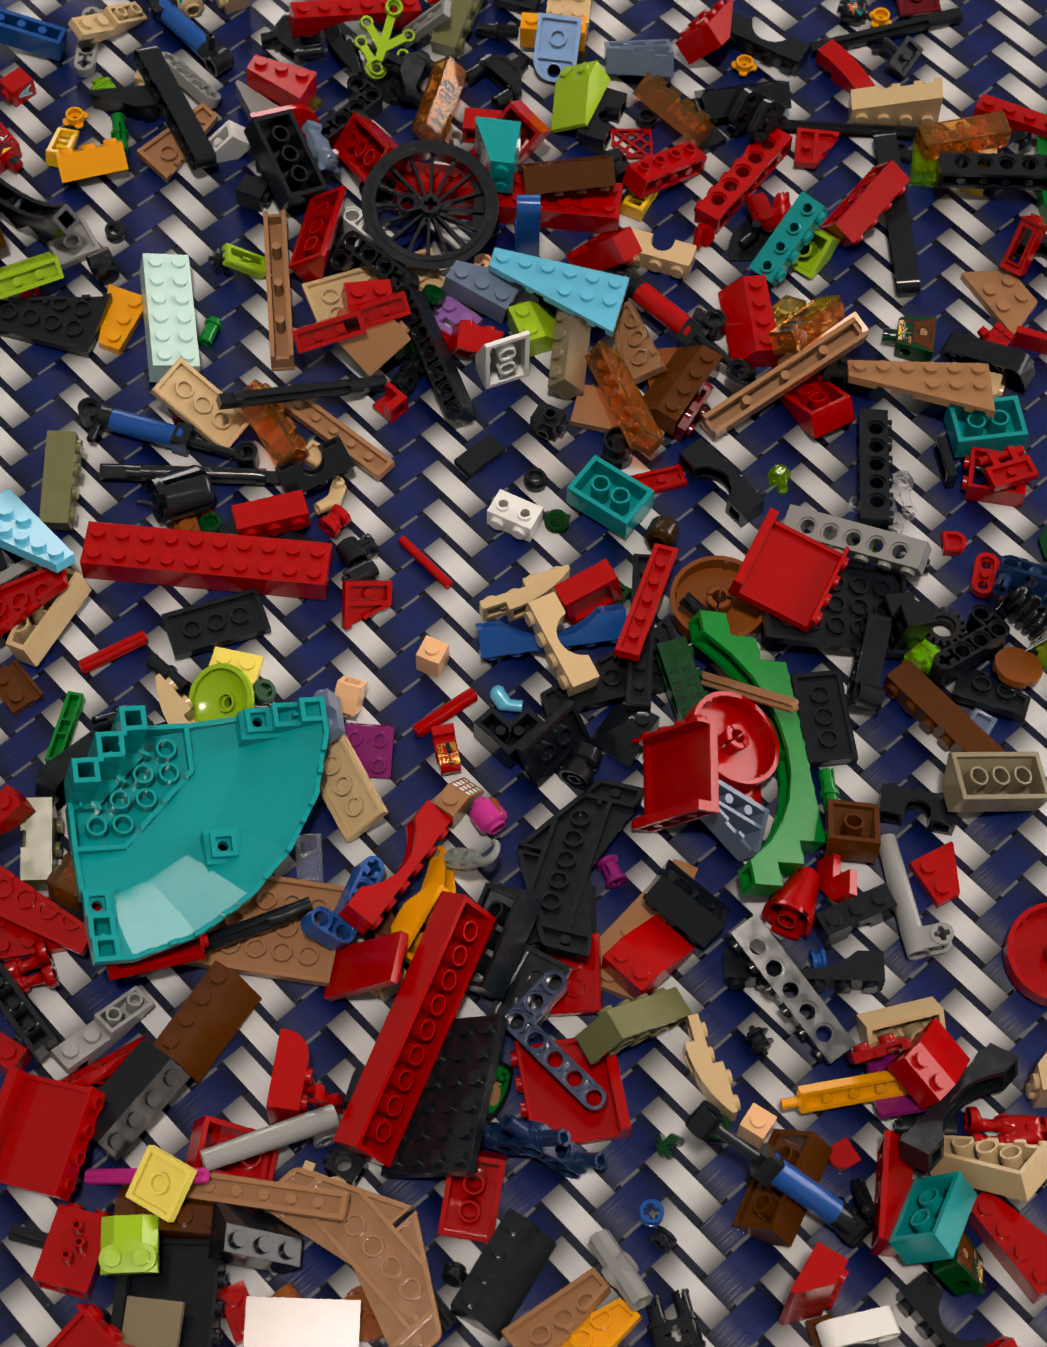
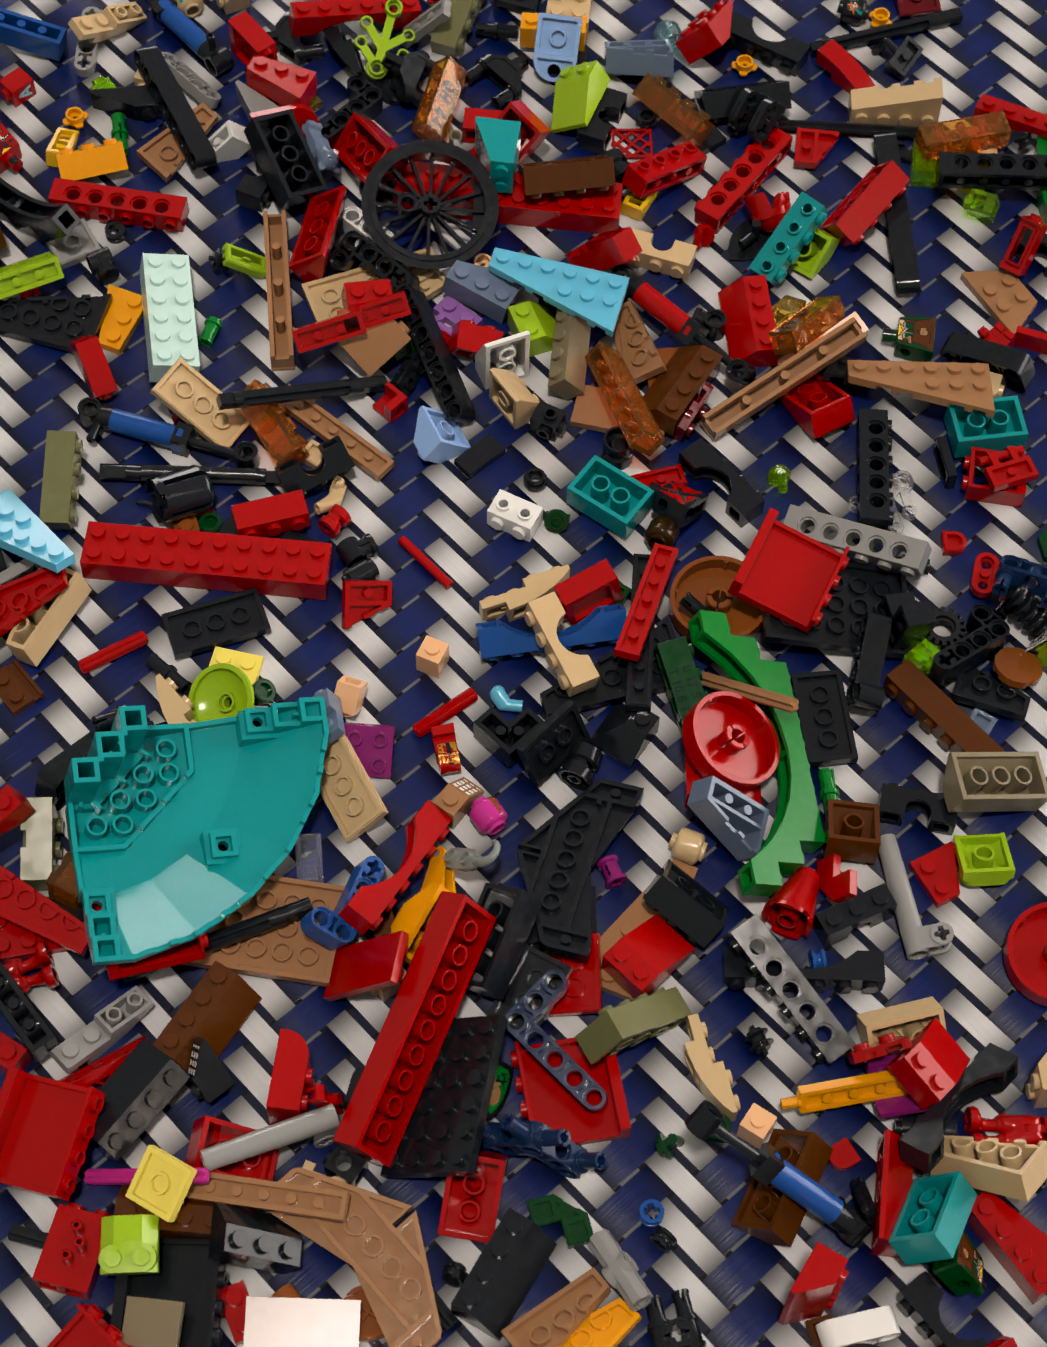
green piece [45,691,85,763] -> none
dark green tile [422,284,446,305] -> none
blue beam [514,194,541,257] -> none
red panel [631,715,719,833] -> none
none -> red brick [48,178,189,233]
none -> red slope [68,334,118,400]
none -> black slope [187,1036,235,1103]
none -> red window [228,11,277,68]
none -> light blue slope [413,406,471,464]
none -> tan slope [489,368,540,430]
none -> dark green tile [526,1194,594,1249]
none -> black torso [649,481,709,529]
none -> clear light blue head [653,20,682,53]
none -> tan head [668,827,709,865]
none -> lime slope [953,832,1016,887]
none -> clear neon green brick [963,188,1000,224]

